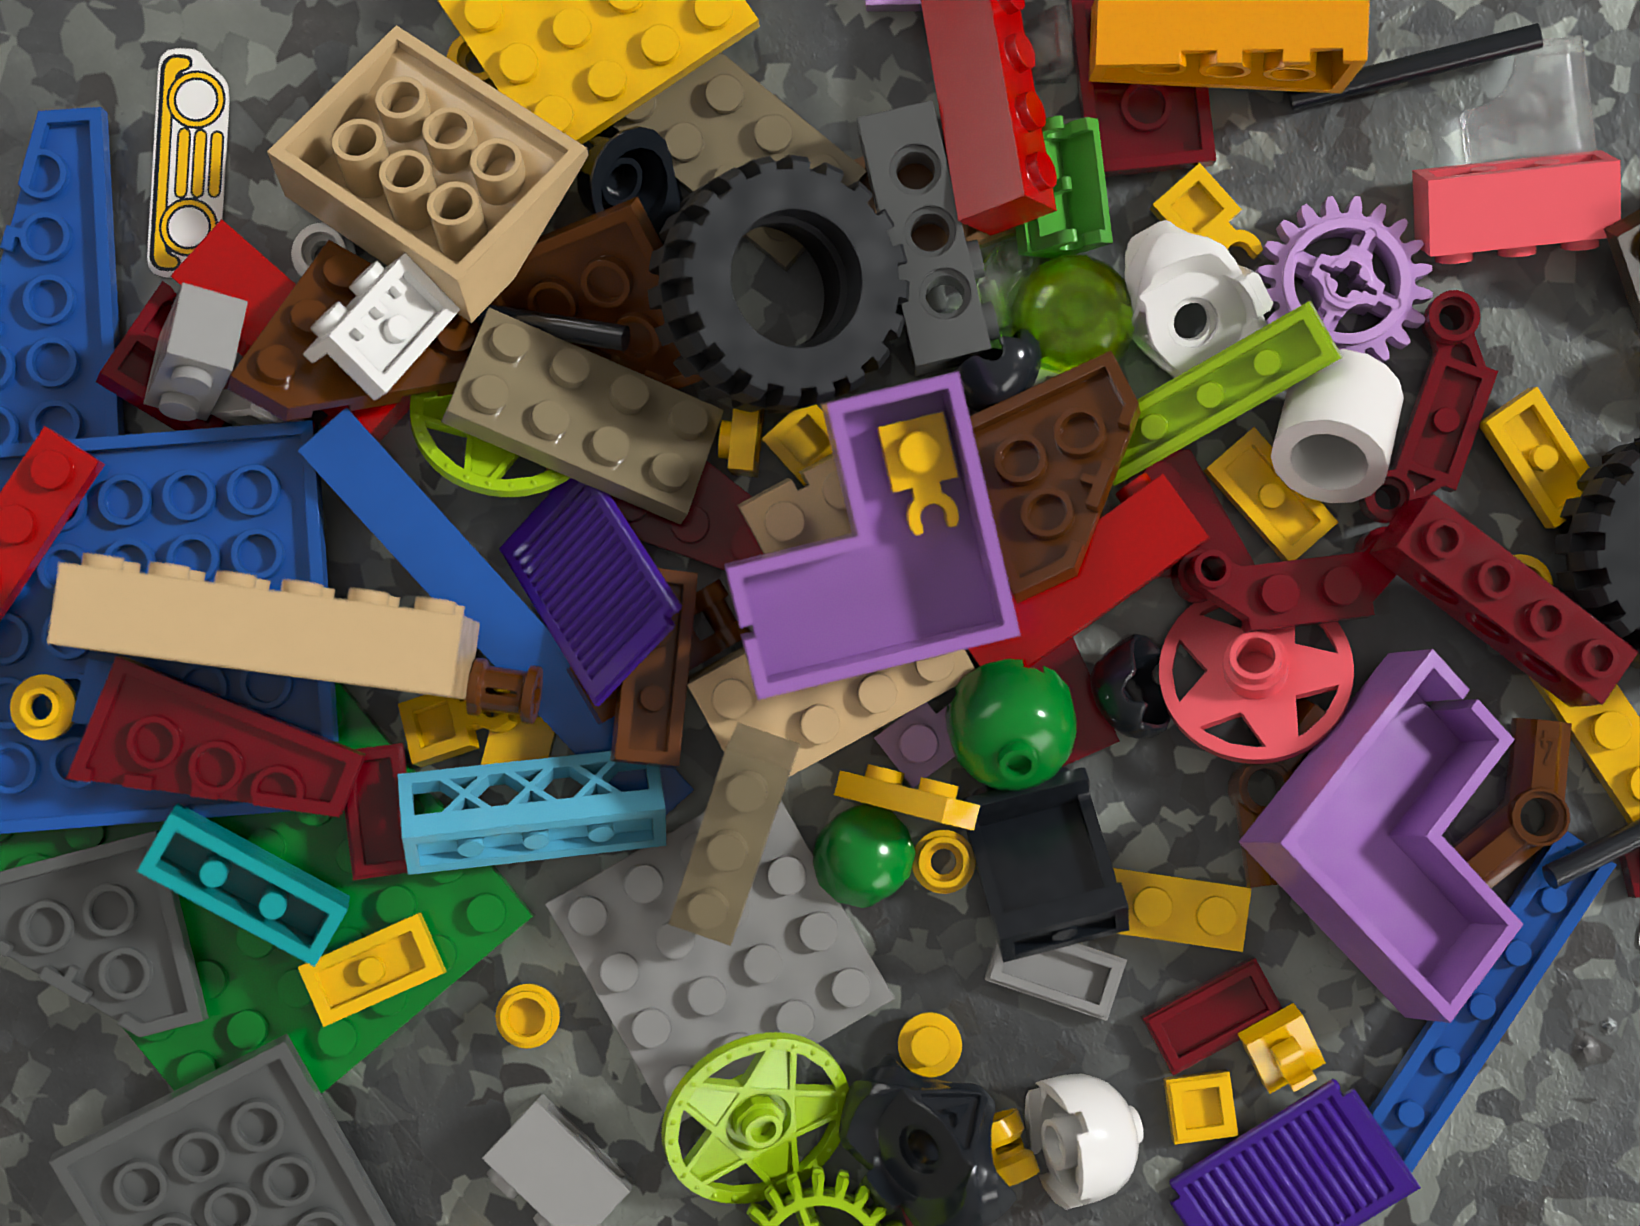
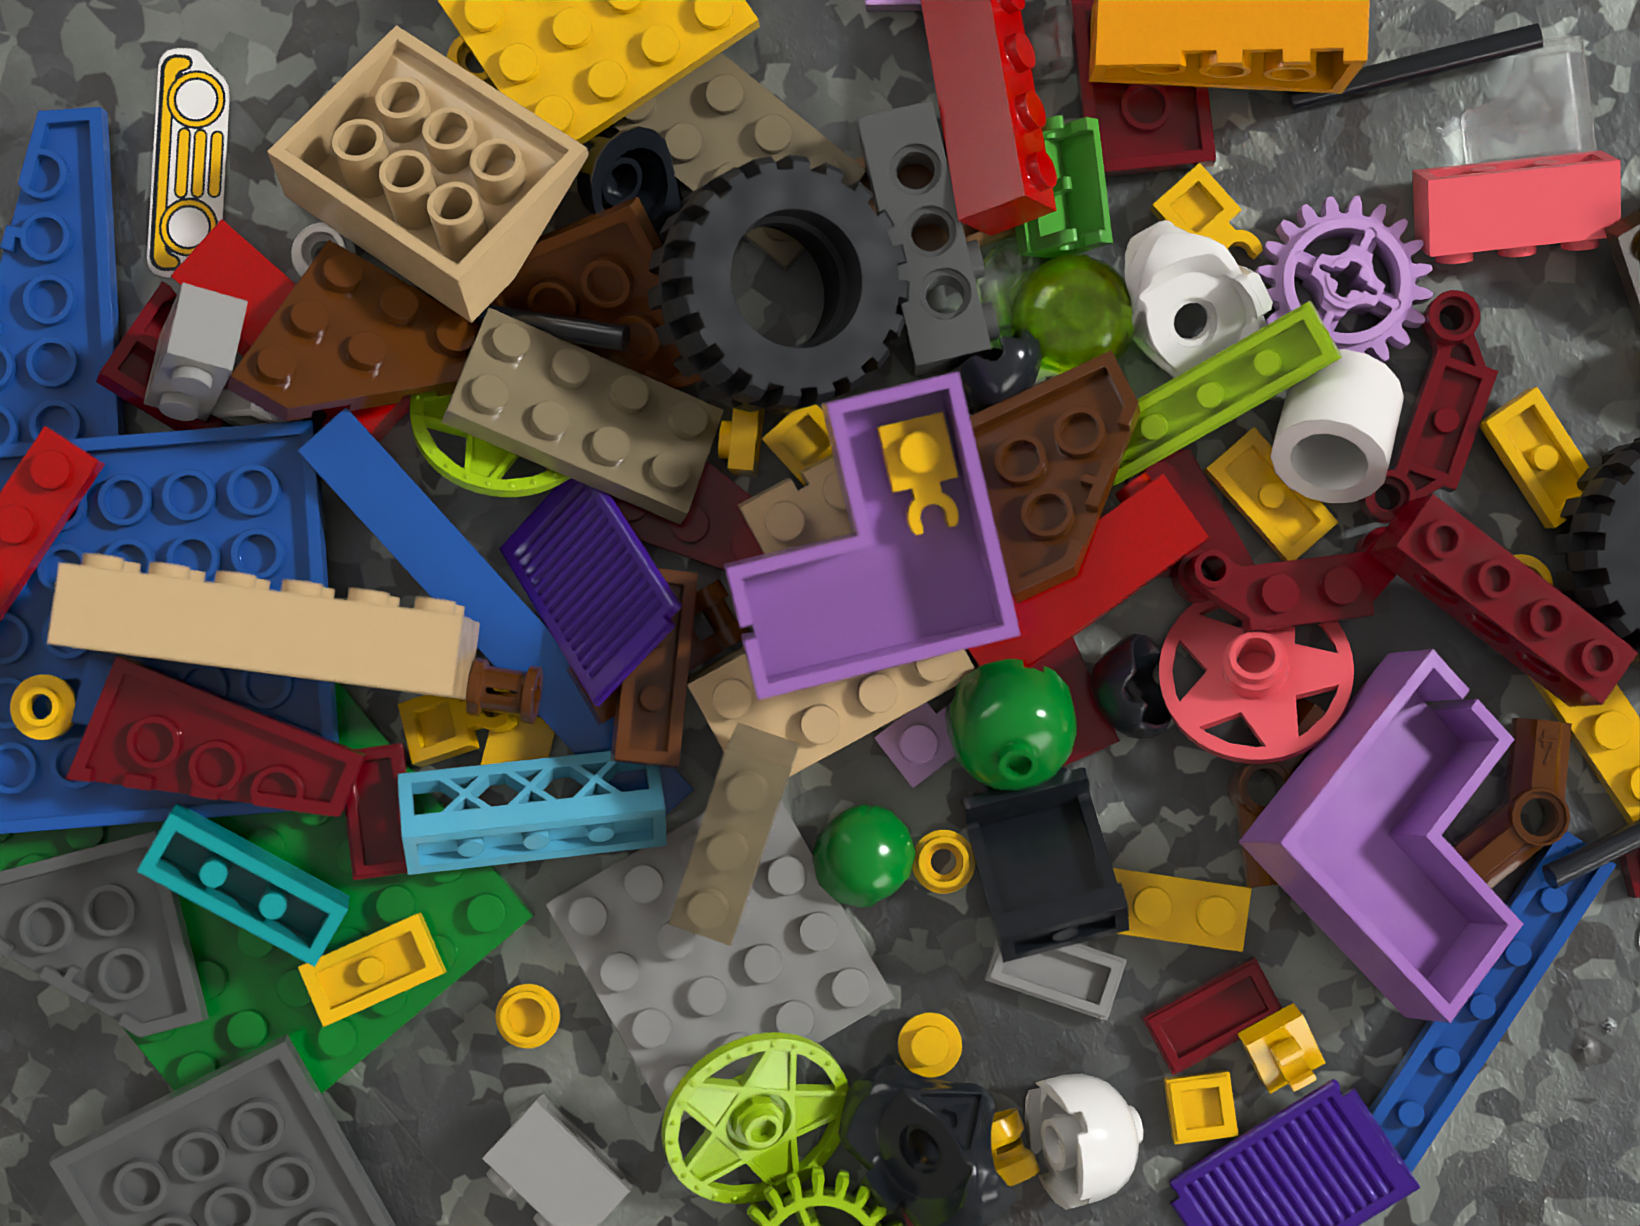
white bracket [303,253,461,401] -> none
yellow plate [834,764,980,831] -> none

